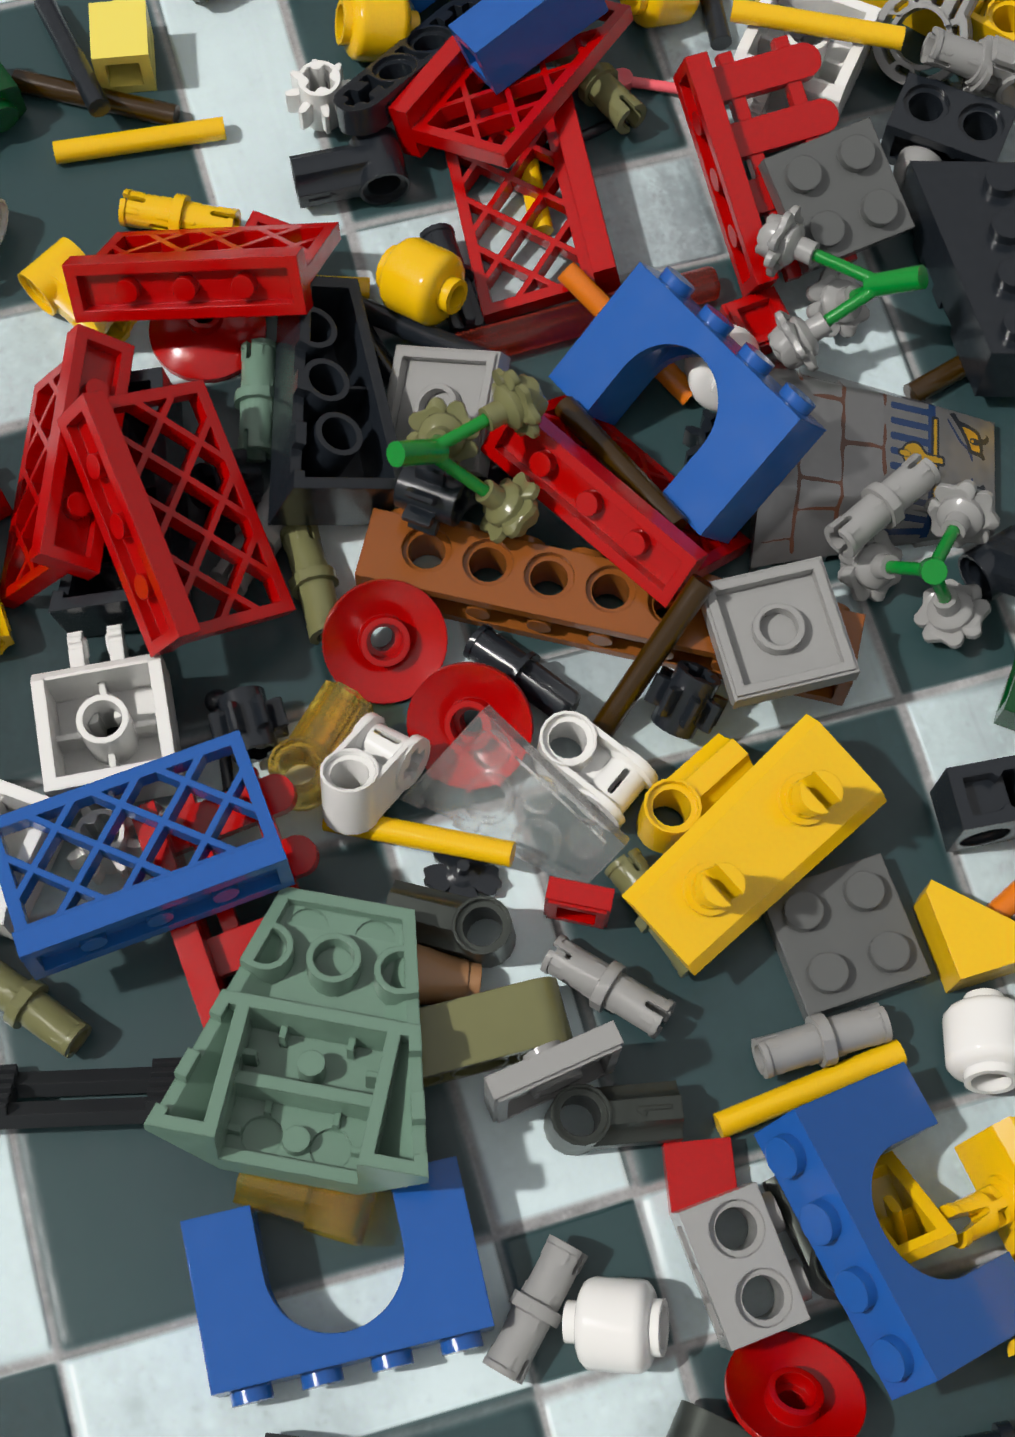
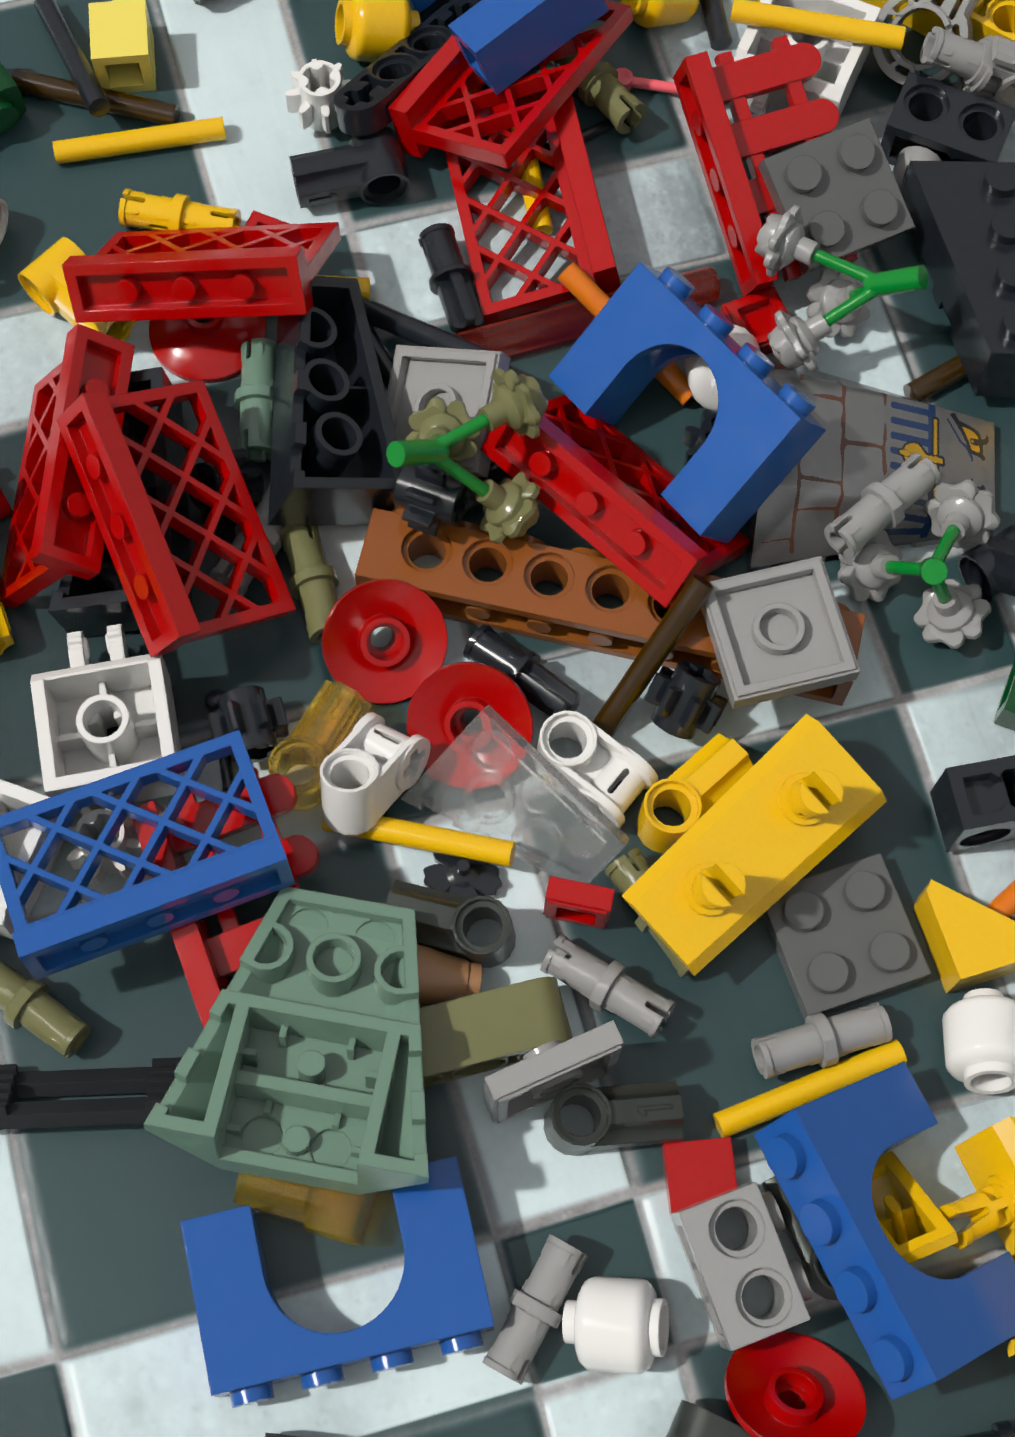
yellow head [376,237,468,326] -> none
dark brown bar [554,396,688,531] -> none

